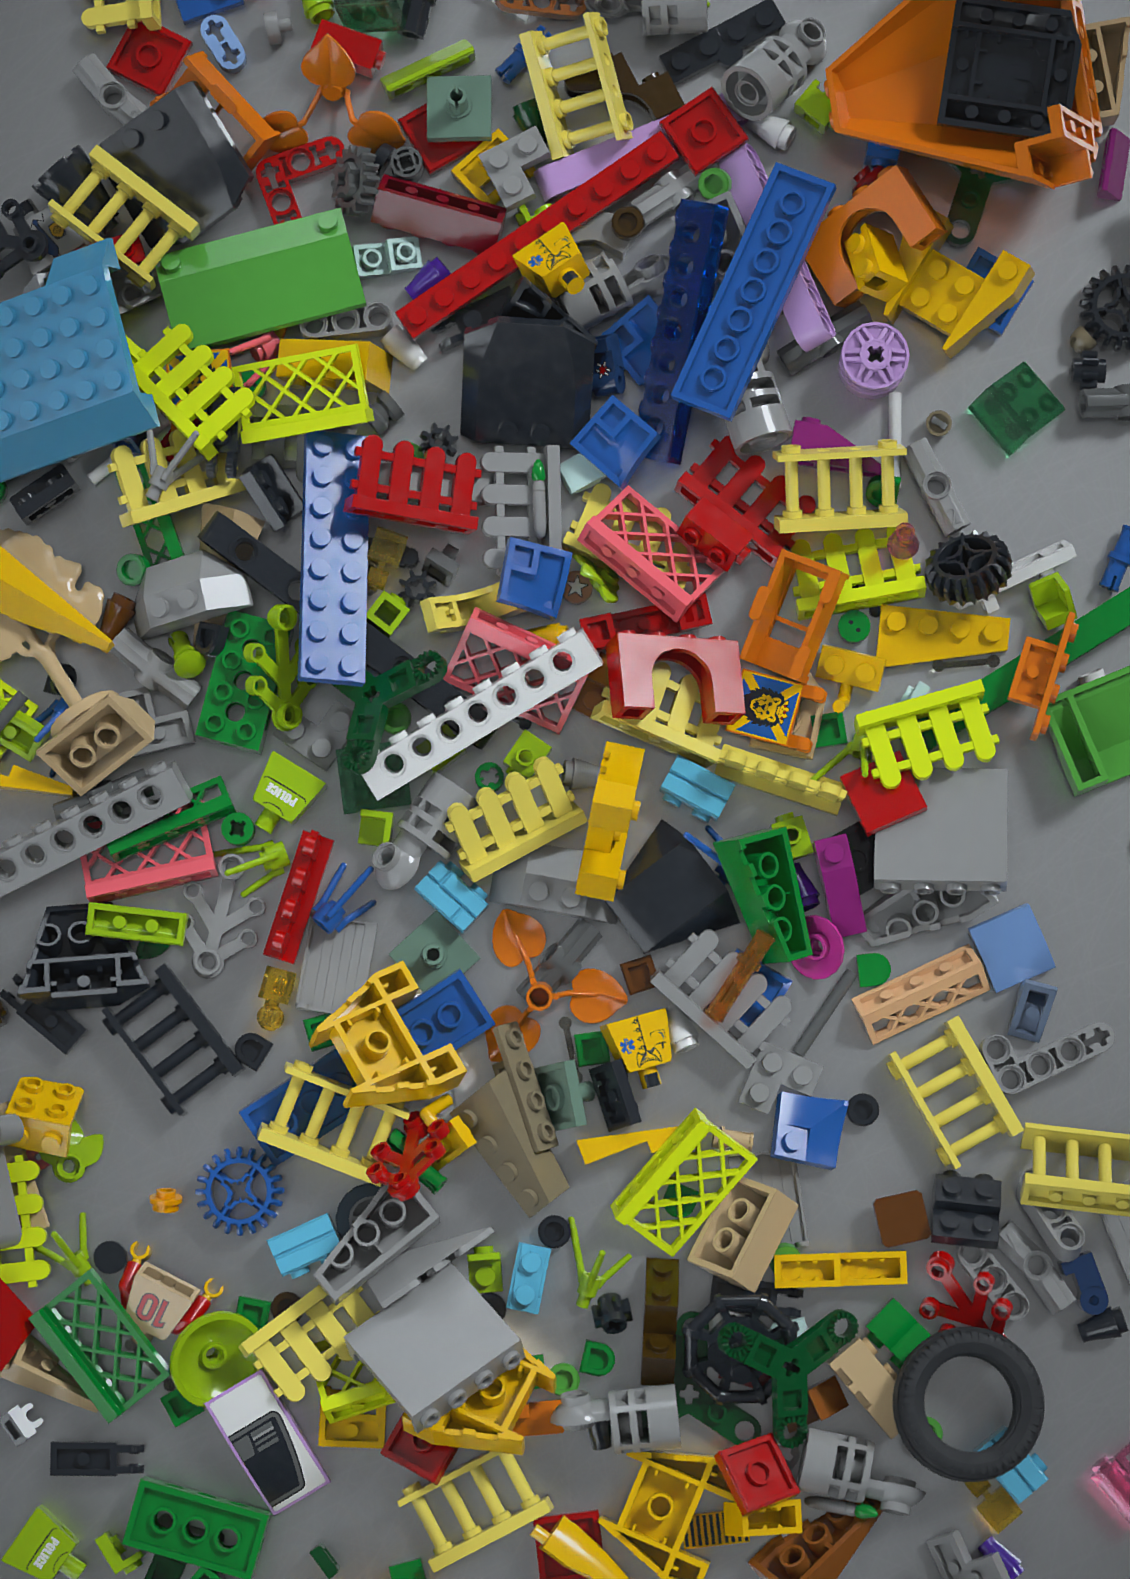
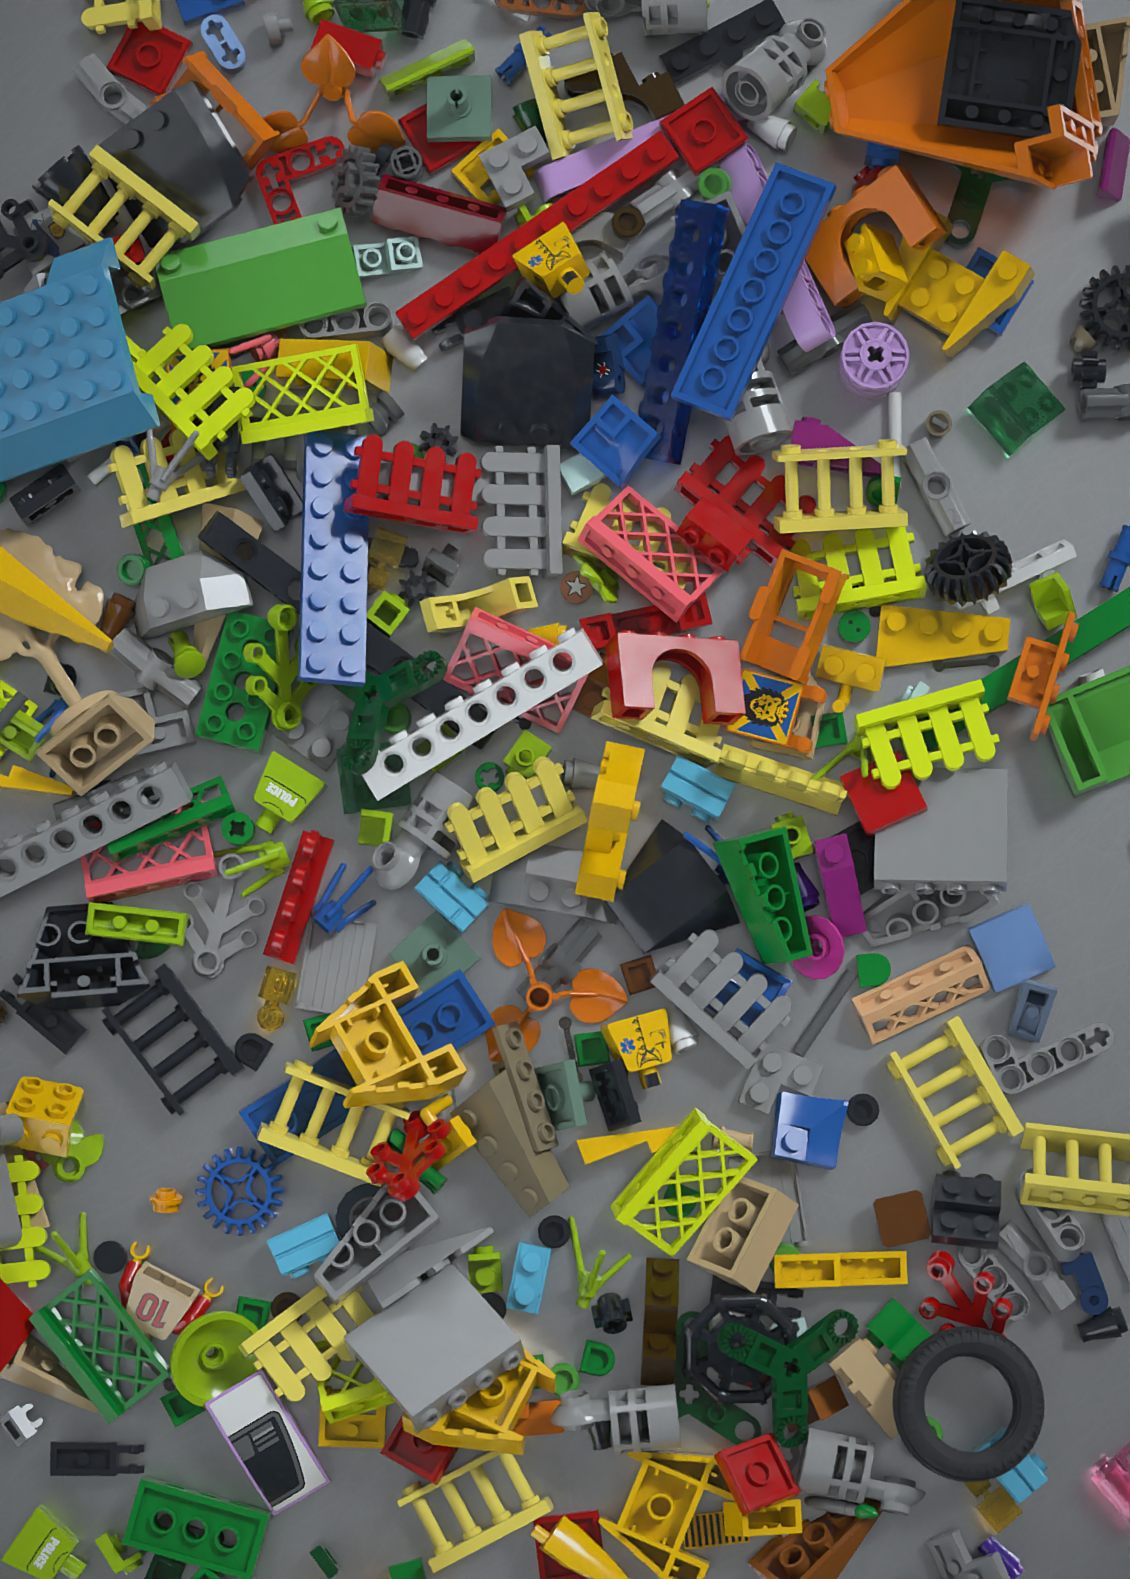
black tile [195,621,229,657] -> none
dark purple cone [405,257,451,300] -> none
blue plate [496,537,573,621] -> none
light grey piece [531,459,546,539] -> none
clear orange pin [705,929,775,1023] -> none
cone [887,523,920,559] -> none

